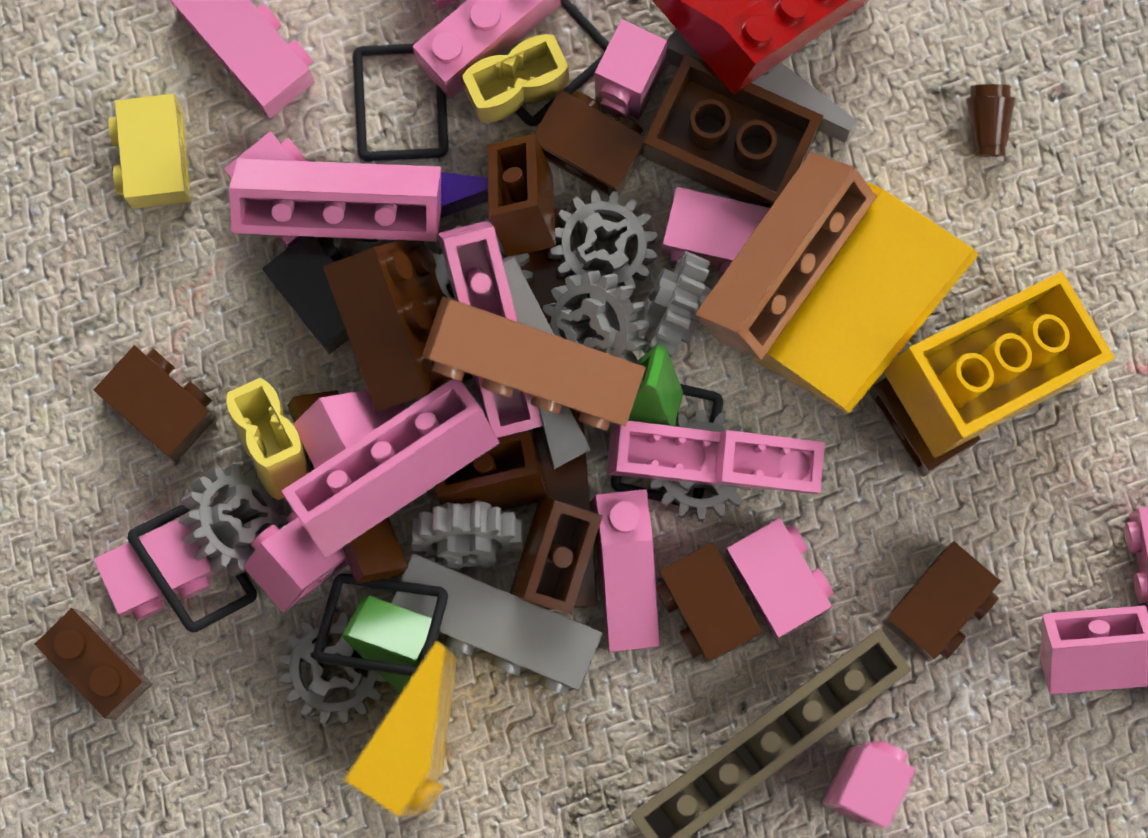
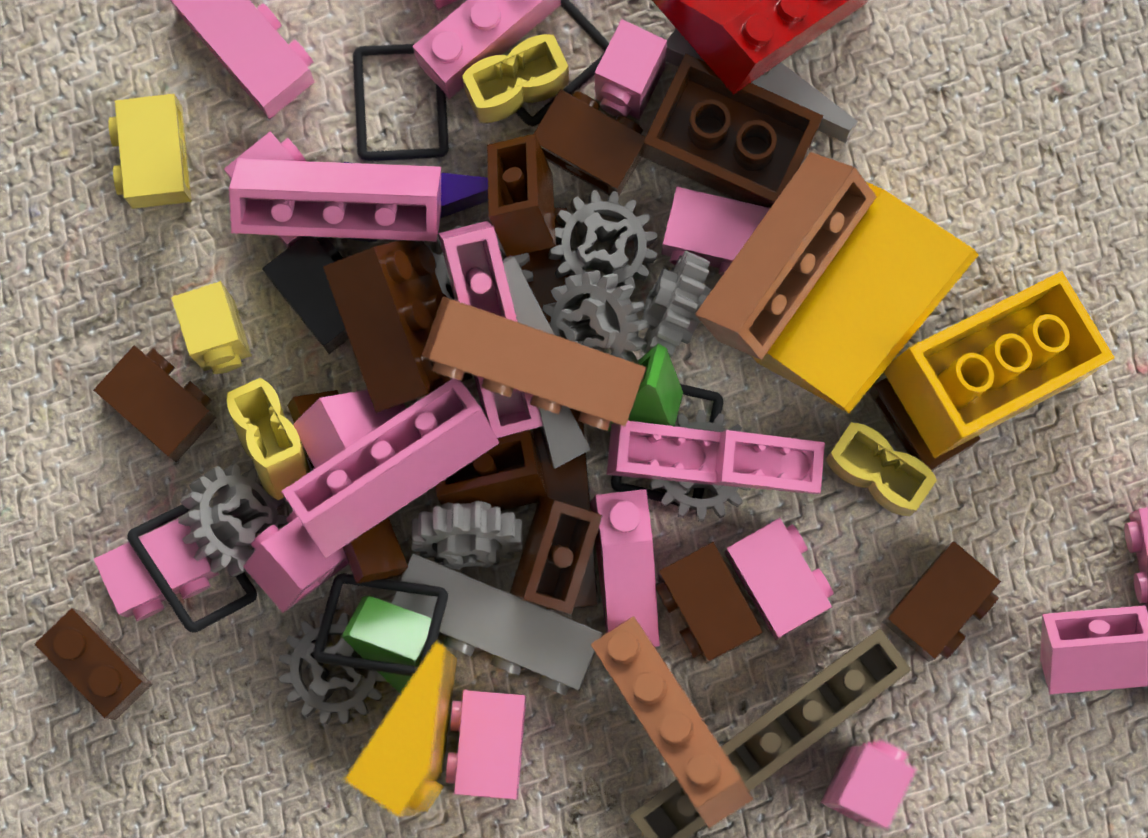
reddish brown cone [966,84,1016,157] -> none
none -> light yellow brick [171,281,252,374]
none -> bright pink brick [446,690,527,800]
none -> nougat brick [590,616,753,828]
none -> light yellow brick [826,422,937,516]

